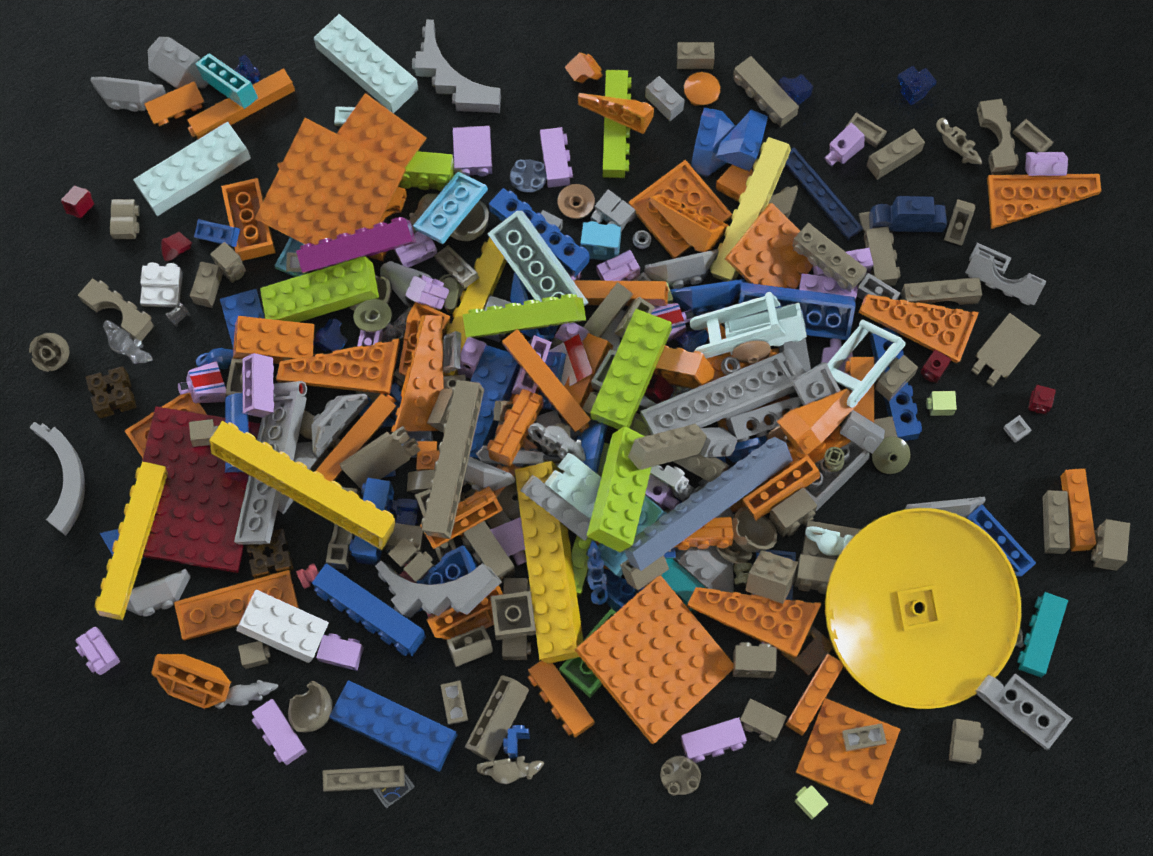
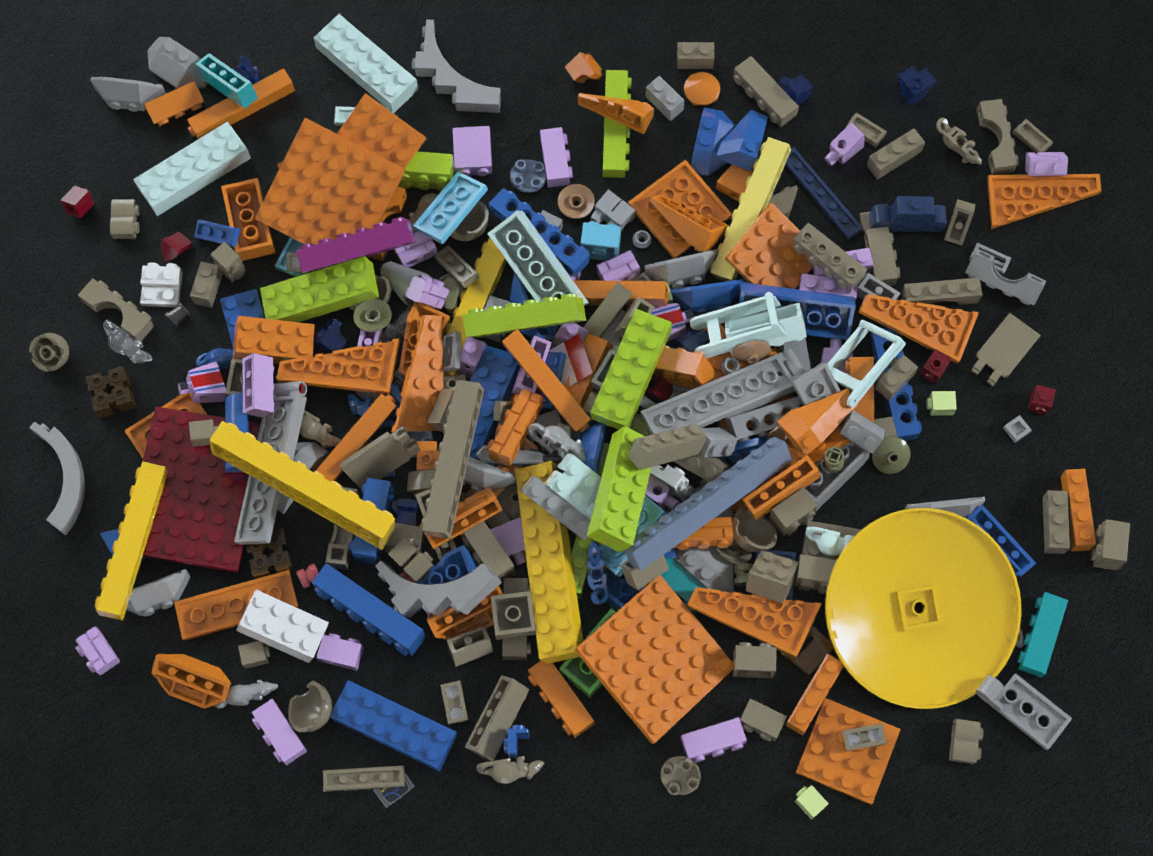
light grey wedge [311,394,369,459] -> none

